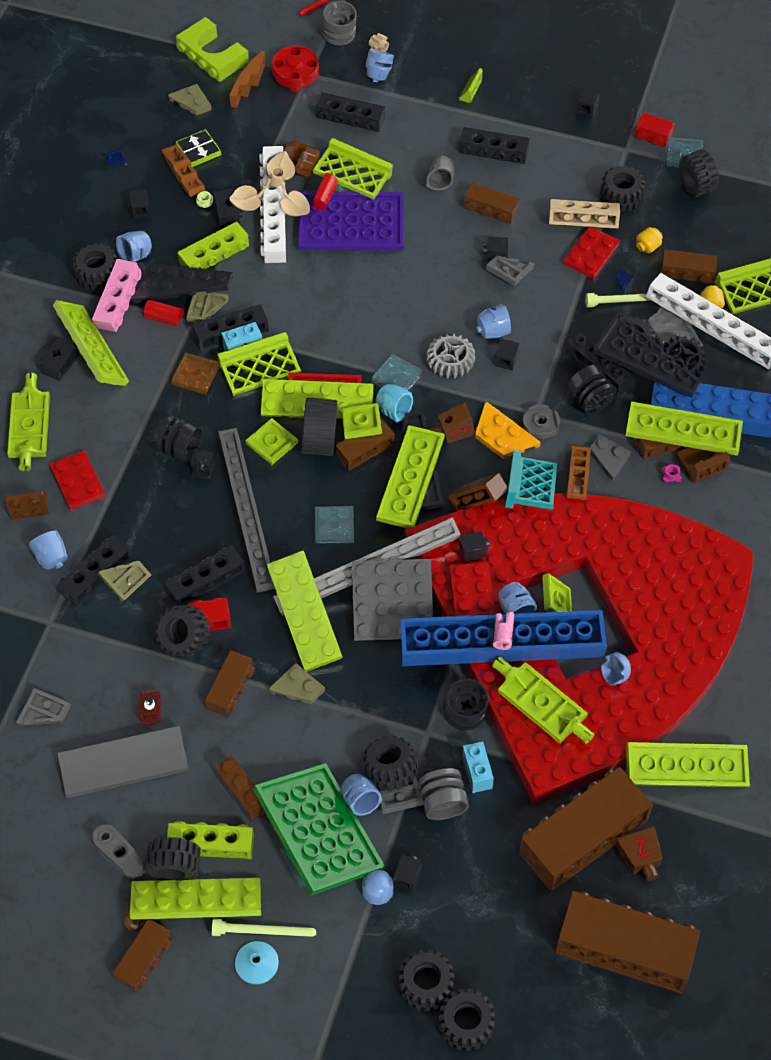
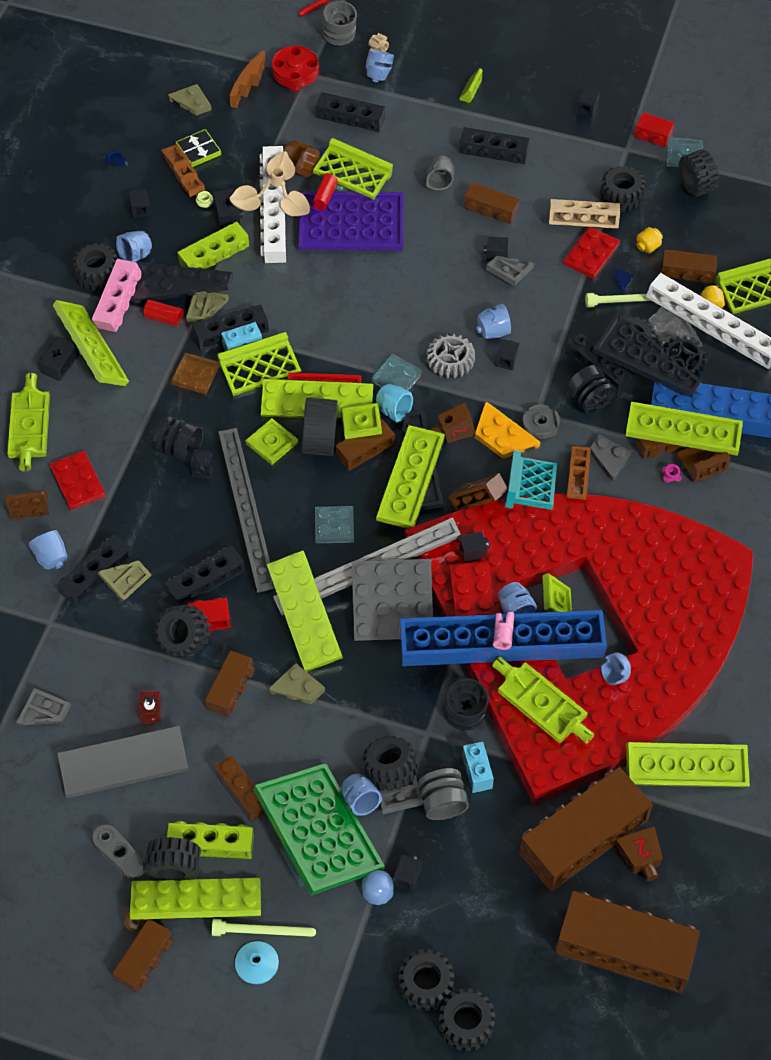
lime arch [176,17,249,82] -> none

